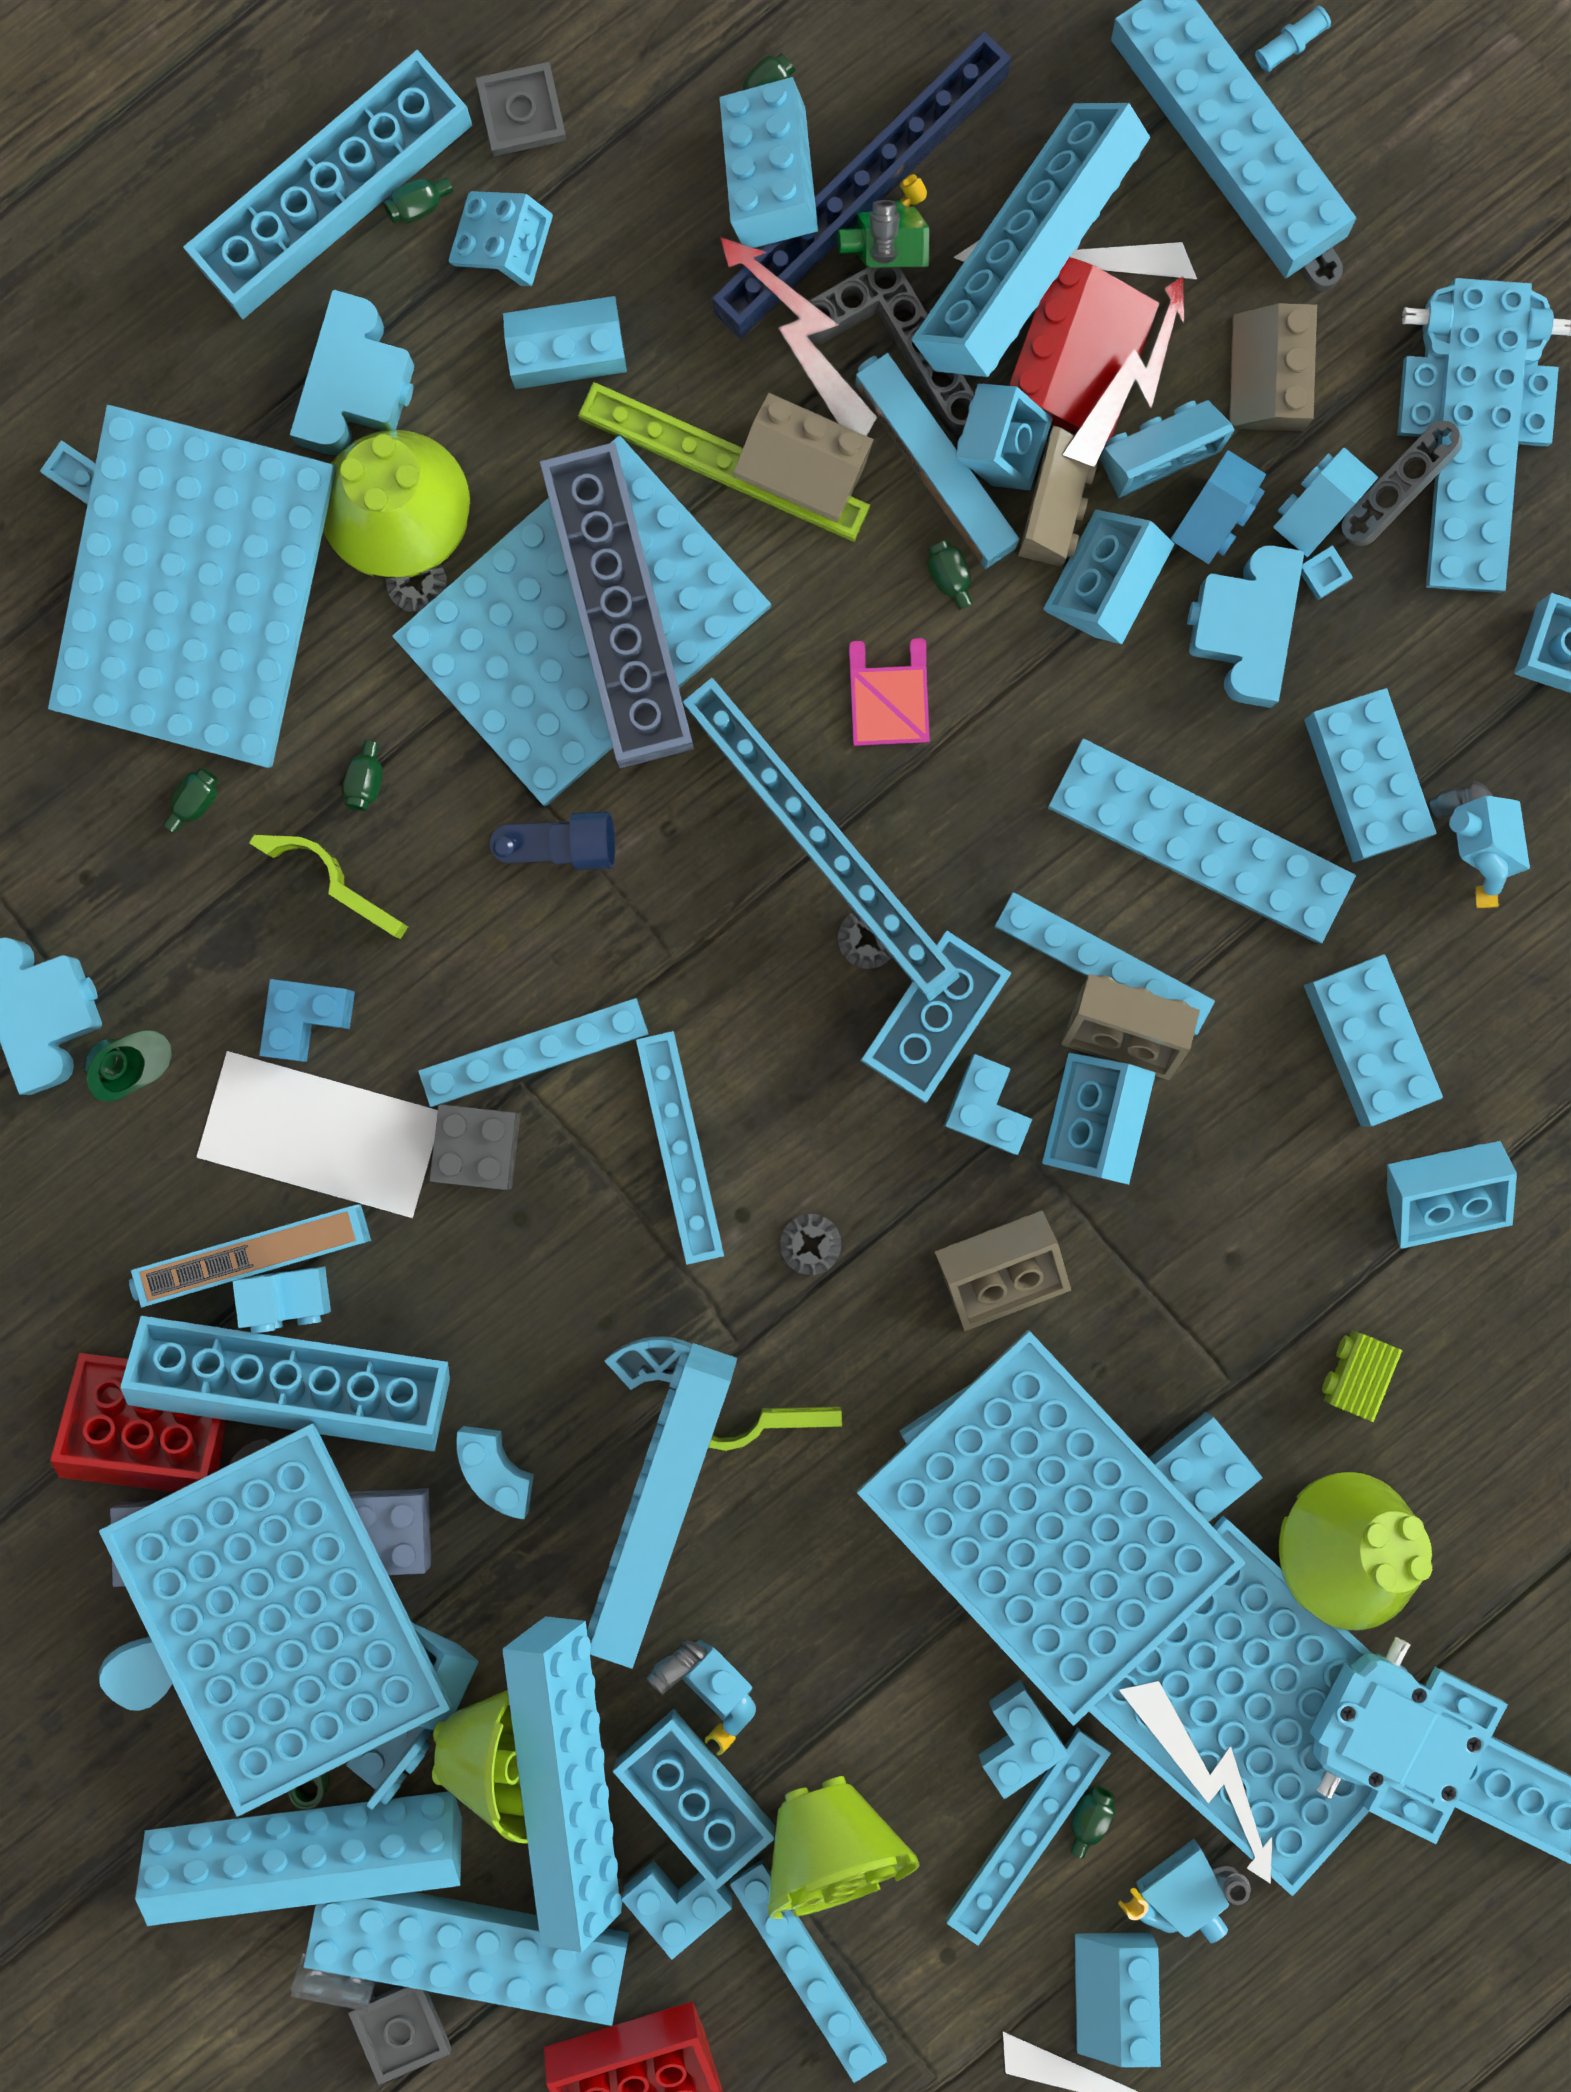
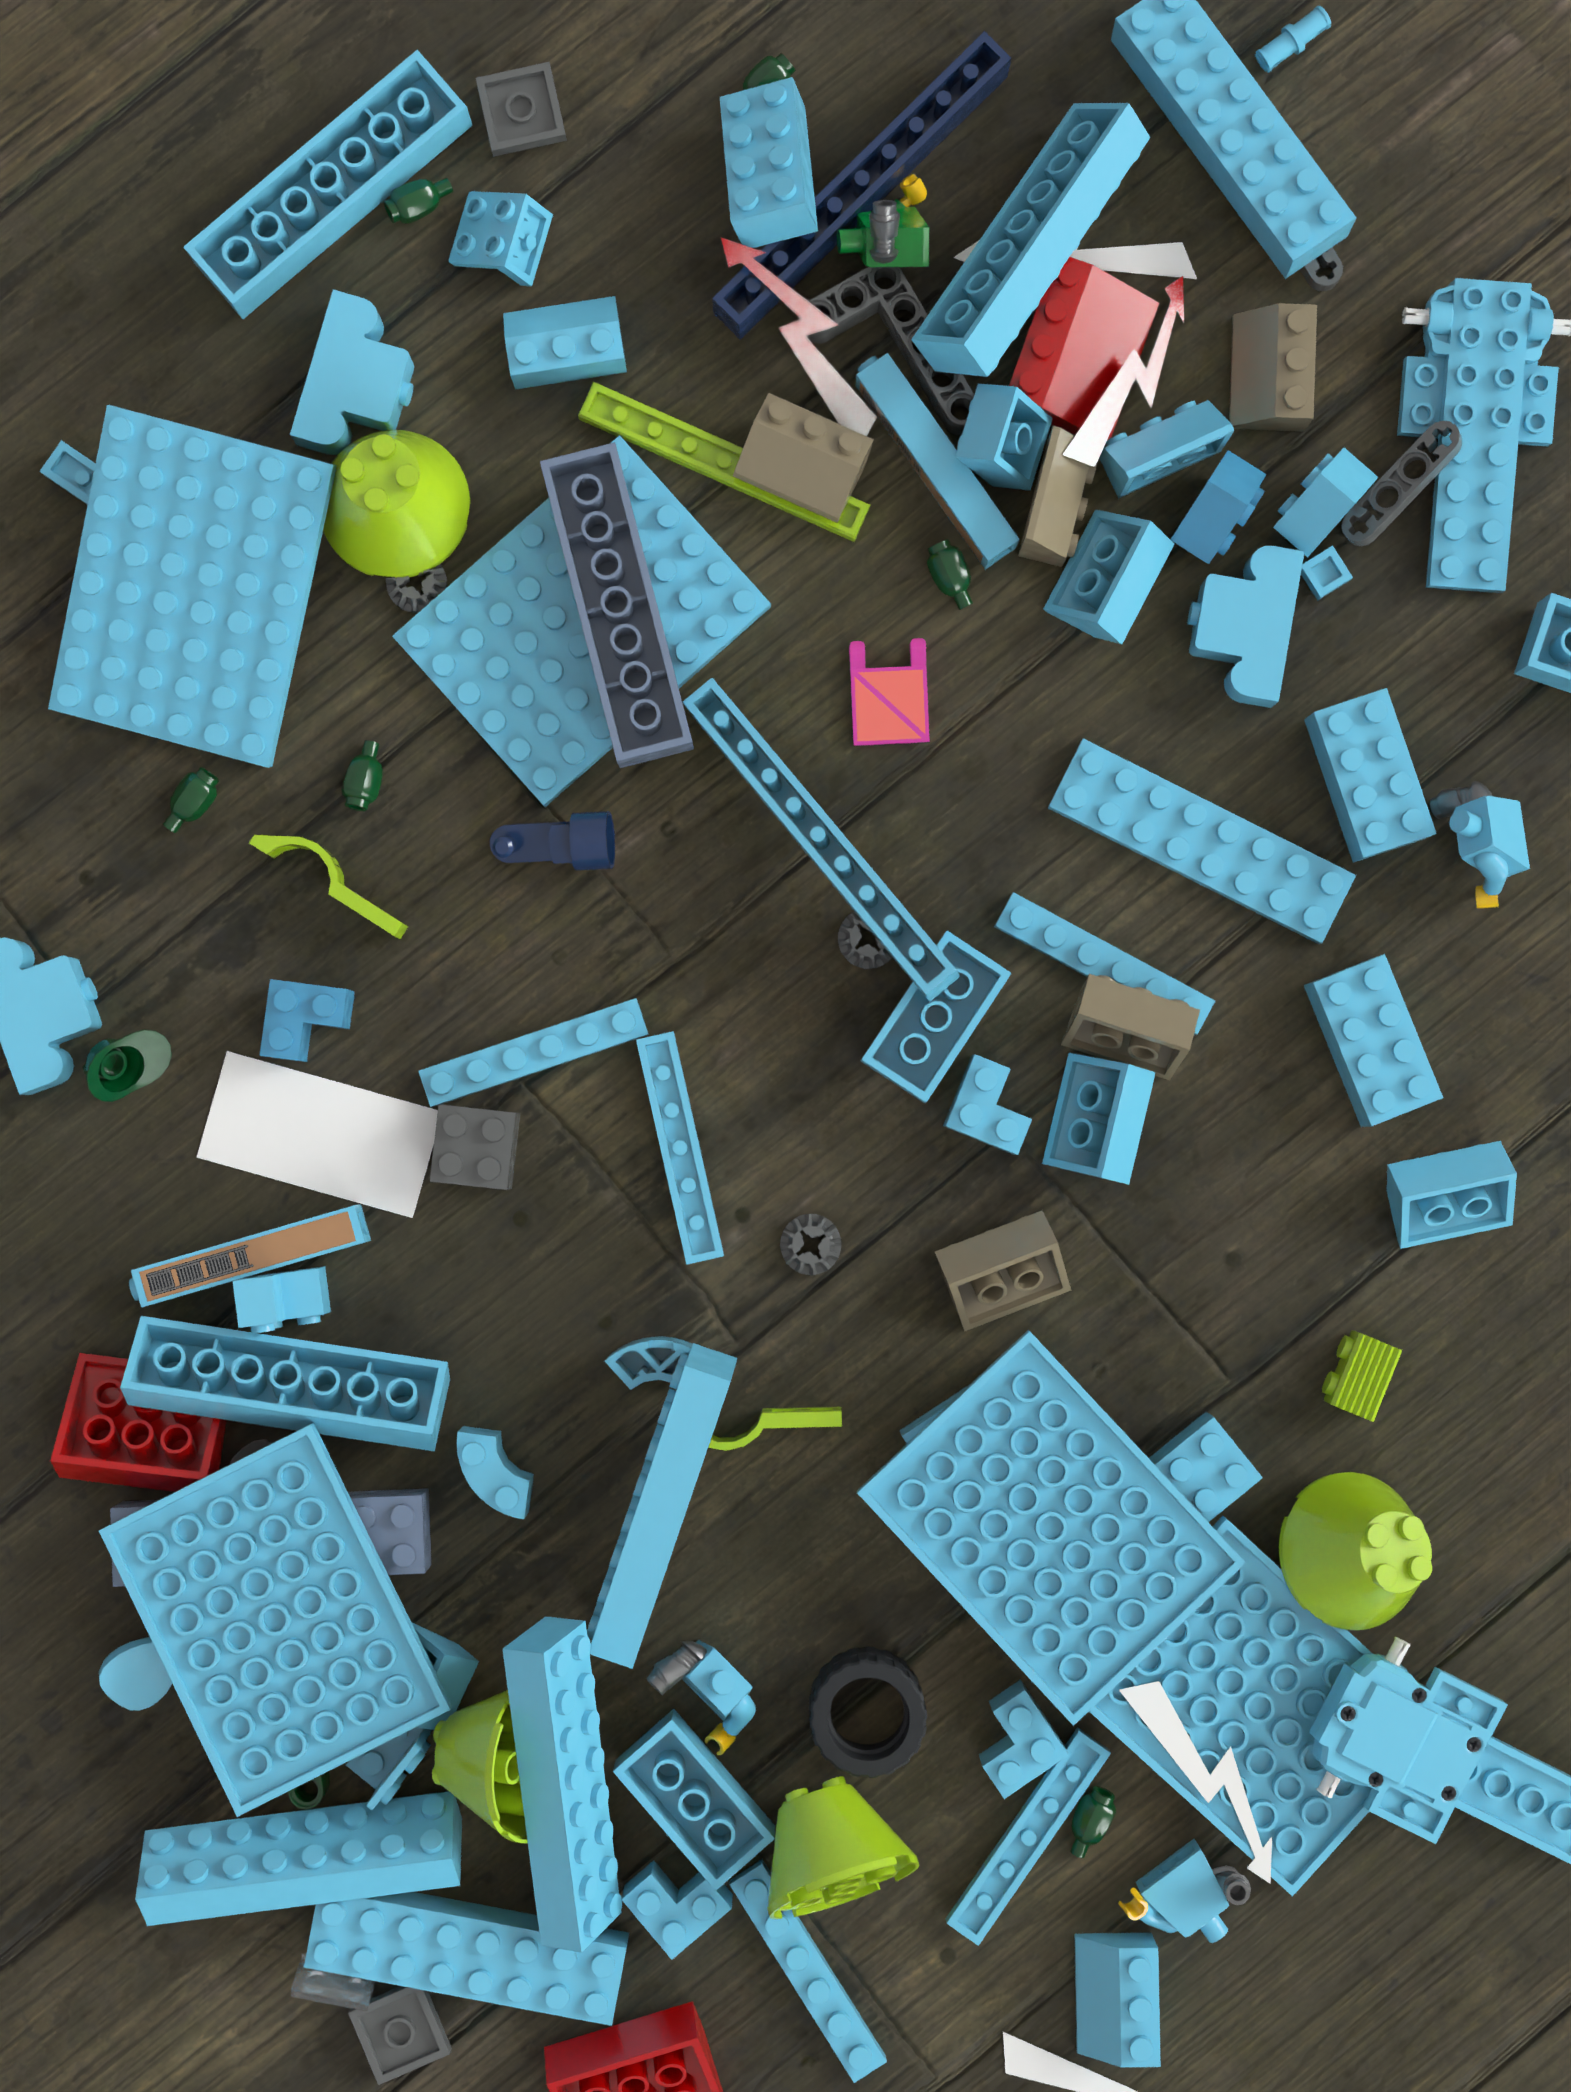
none -> black tyre [809,1646,927,1778]

